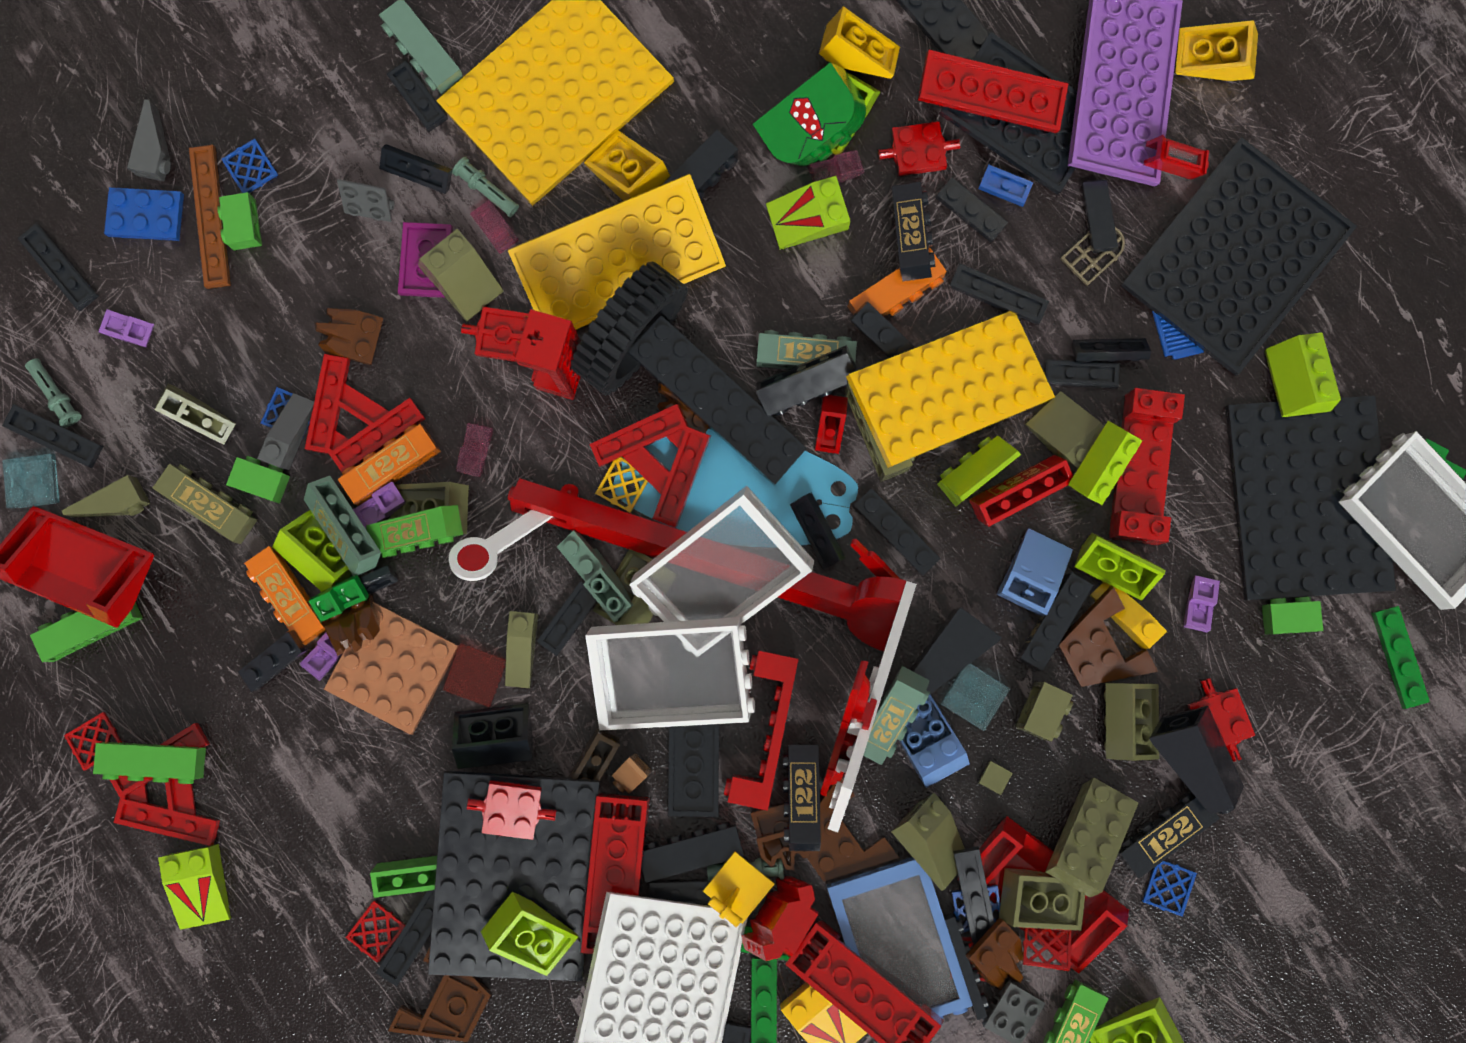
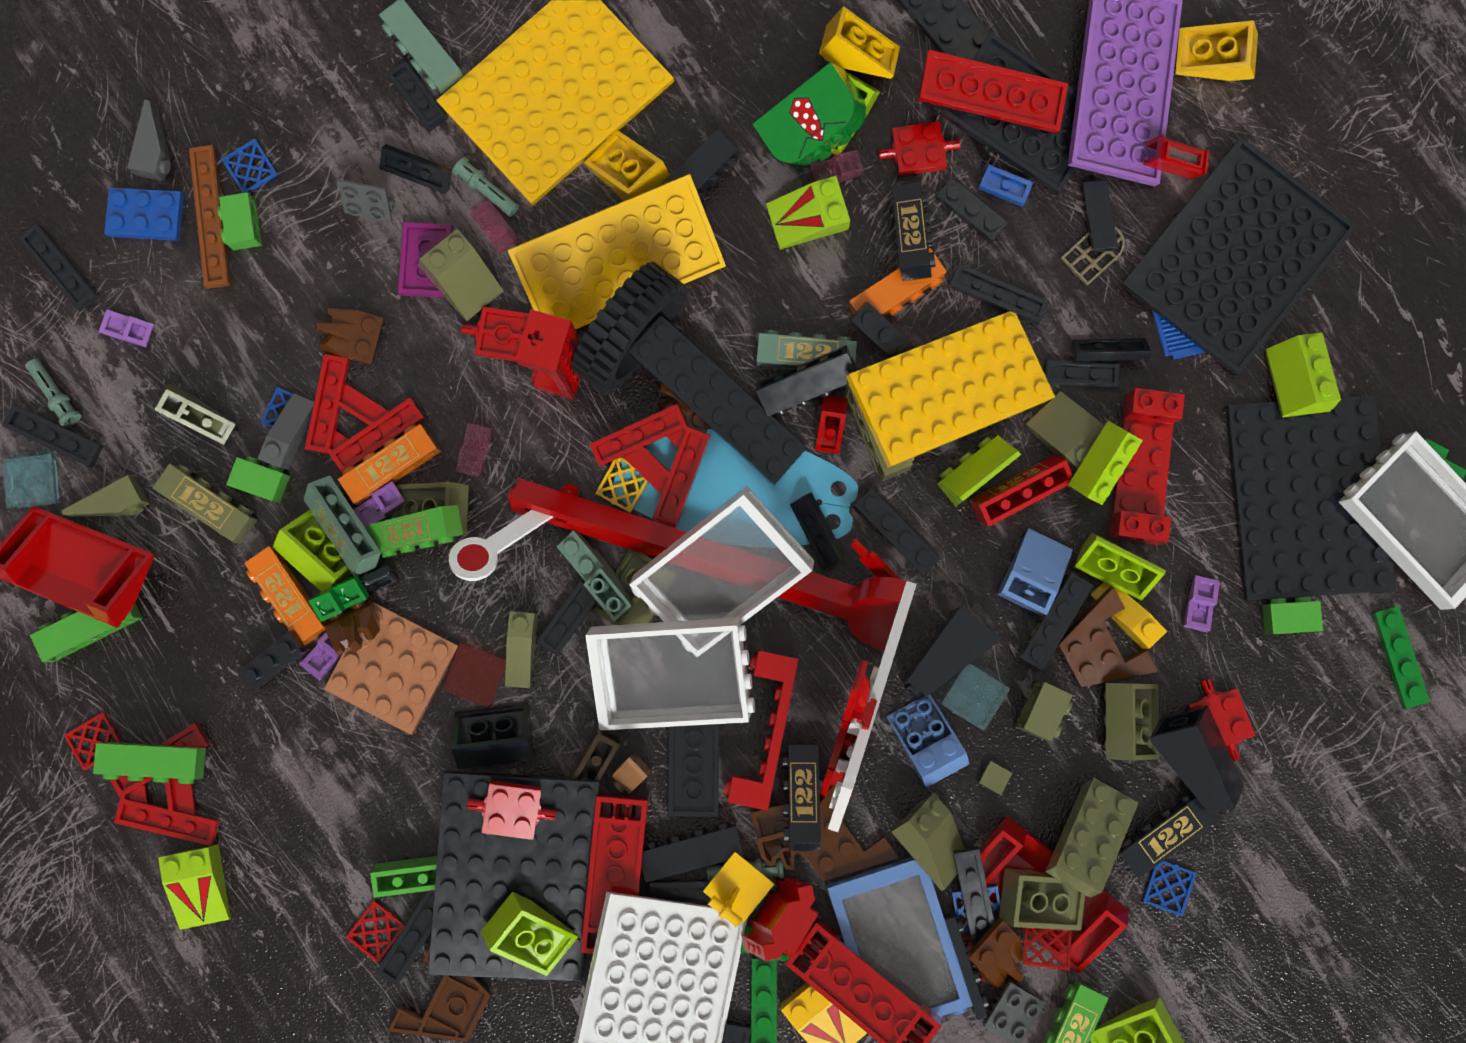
sand green brick [863,666,930,765] -> none

